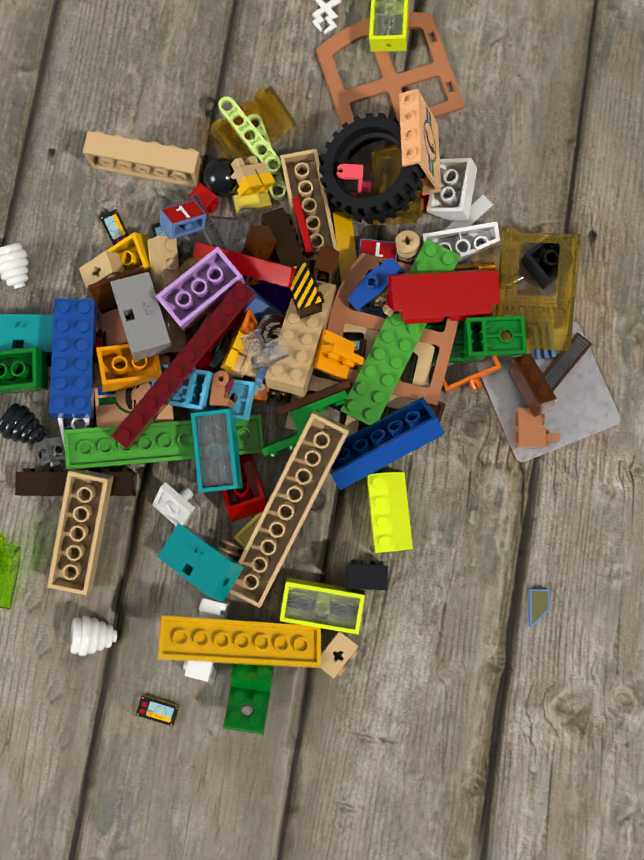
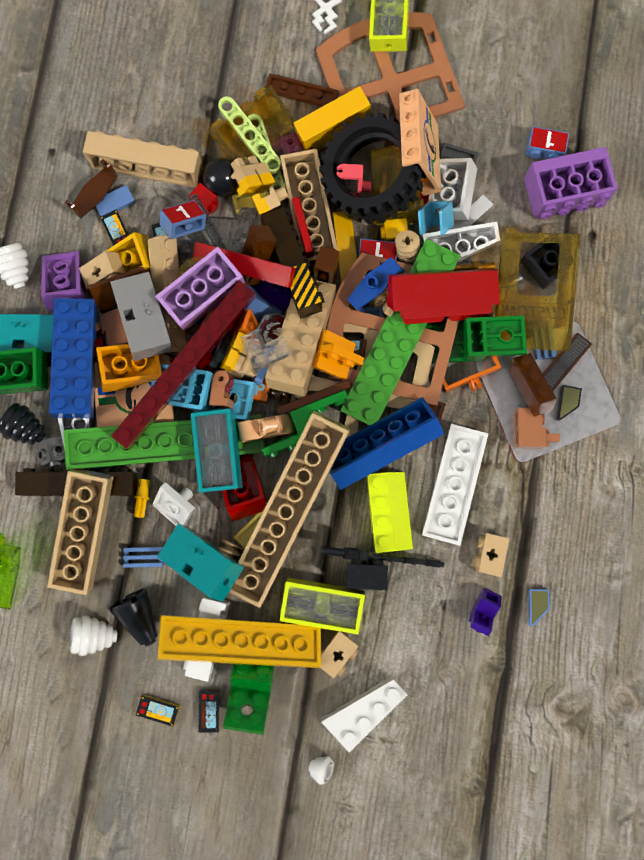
none -> medium lavender slope [41,251,86,312]
none -> reddish brown piece [65,159,118,219]
none -> medium blue tile [96,185,136,216]
none -> black cone [109,589,158,647]
none -> medium blue tile [123,547,163,568]
none -> yellow axle [134,479,151,518]
none -> tile [199,690,220,733]
none -> light nougat piece [237,414,295,443]
none -> hips [252,186,289,216]
none -> reddish brown tile [265,73,339,107]
none -> clear pink brick [279,132,303,155]
none -> yellow brick [293,86,371,152]
none -> white cone [308,756,334,785]
none -> black bar [320,546,444,568]
none -> white wedge [321,676,407,752]
none -> yellow brick [380,218,408,242]
none -> medium azure piece [418,201,454,235]
none -> white plate [422,424,488,546]
none -> dark grey tile [440,143,479,164]
none -> dark purple brick [469,588,502,636]
none -> tan brick [473,533,510,577]
none -> medium lavender brick [524,147,618,220]
none -> brick [525,126,569,159]
none -> olive tile [556,385,582,421]

